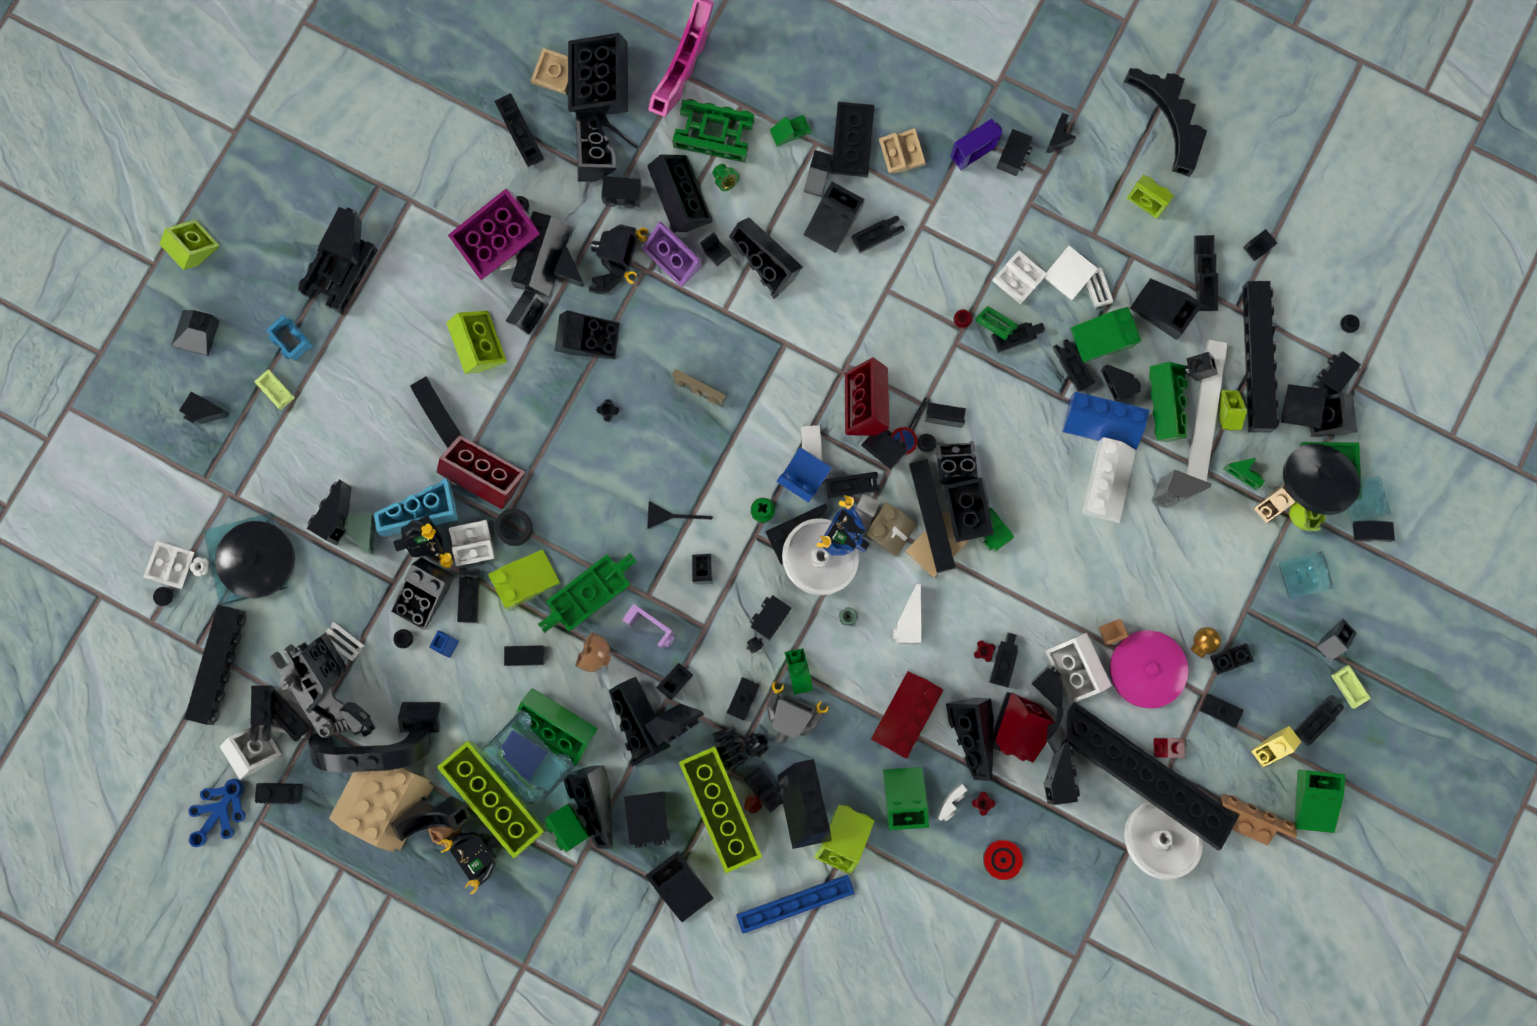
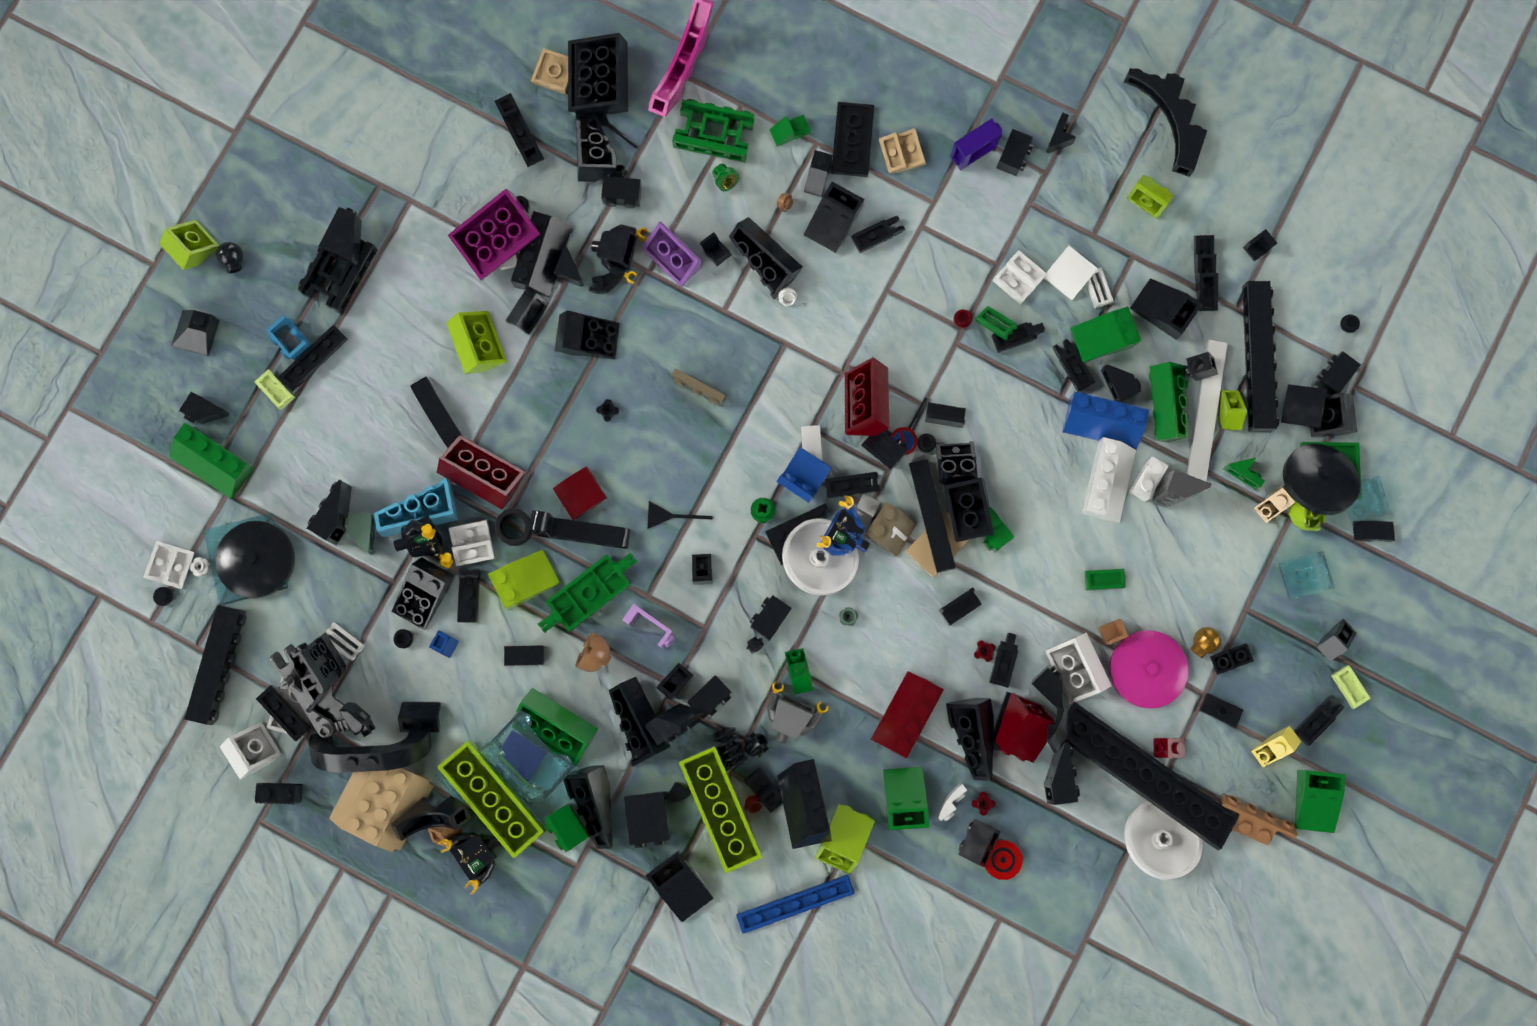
blue plant [188,779,246,847] -> none
black hinge [250,685,274,741] -> none
black slope [647,154,713,233] -> none
black plate [727,677,760,721] -> none
white slope [893,584,921,644] -> none
none -> green slope [169,422,254,499]
none -> black piece [216,242,243,274]
none -> black plate [278,324,348,391]
none -> black beam [529,510,631,549]
none -> dark red slope [552,467,607,520]
none -> black plate [610,165,628,178]
none -> black tile [665,782,691,802]
none -> black brick [687,675,732,719]
none -> medium nougat plate [777,193,793,212]
none -> white plate [778,288,797,306]
none -> black panel [939,587,982,626]
none -> black brick [958,819,1001,867]
none -> green tile [1084,569,1126,591]
none -> white brick [1129,457,1168,502]

